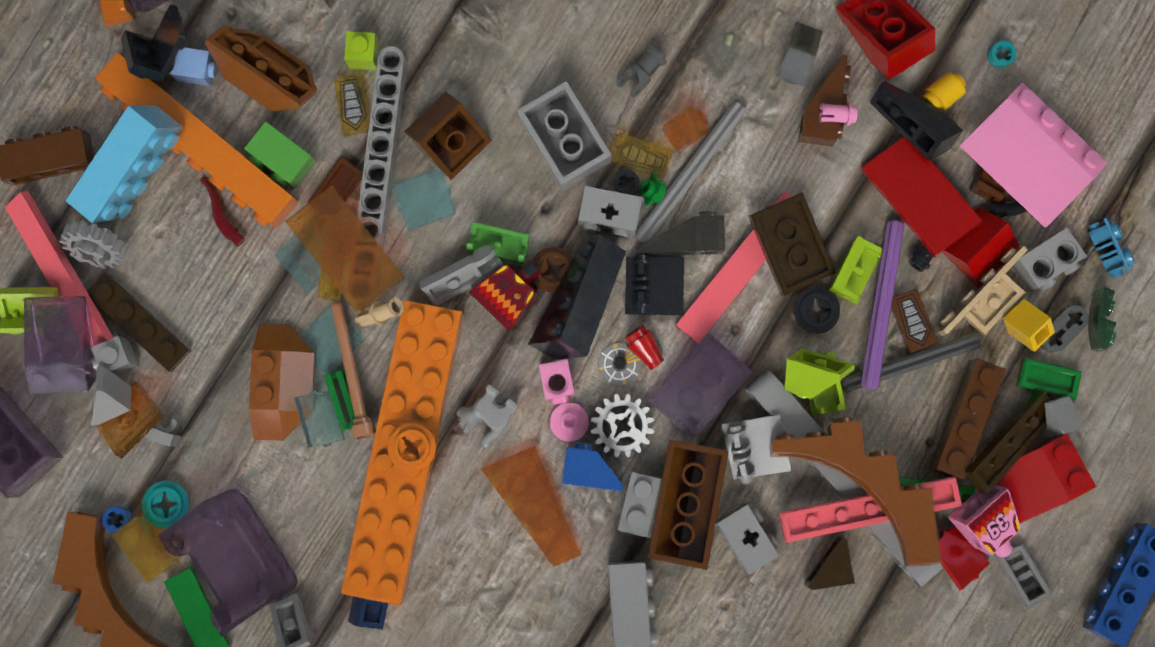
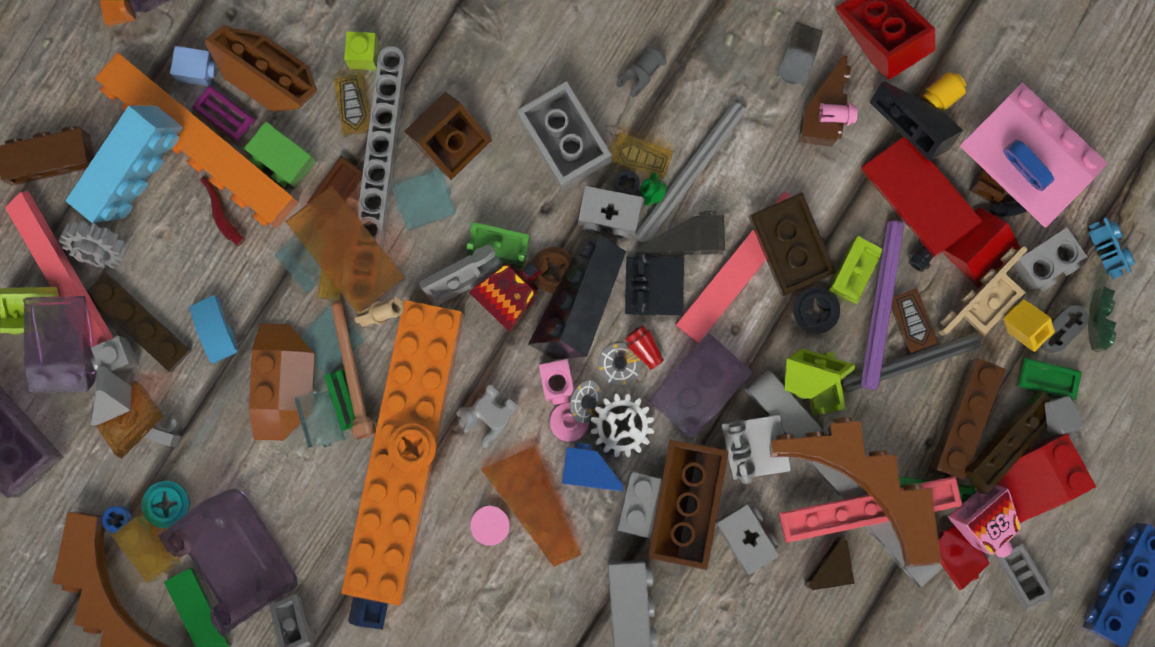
black bracket [121,4,187,83] -> none
clear orange brick [662,105,709,154] -> none
teal bush [987,41,1016,69] -> none
none -> dark azure slope [189,295,238,364]
none -> magenta tile [192,85,256,143]
none -> bright pink piece [470,506,510,546]
none -> light grey piece [570,380,602,423]
none -> blue beam [1004,139,1054,191]

